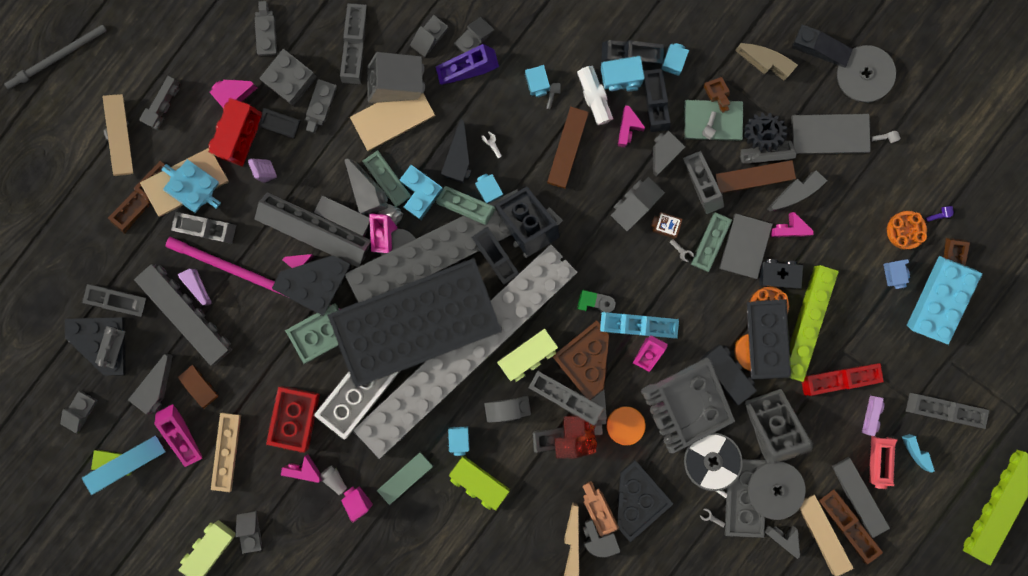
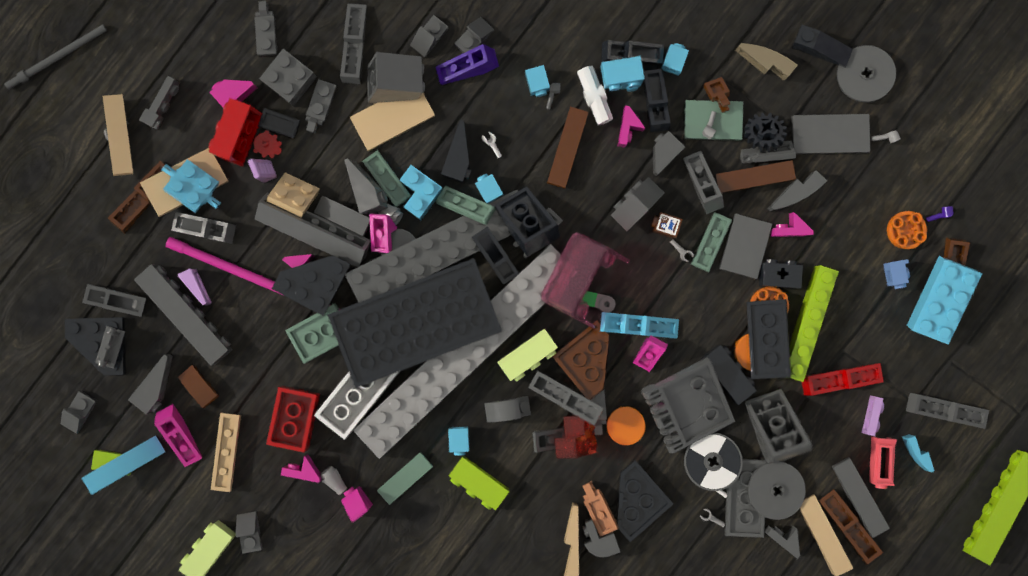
none -> red piece [253,130,282,158]
none -> tan plate [267,173,320,217]
none -> clear pink windscreen [541,233,630,329]

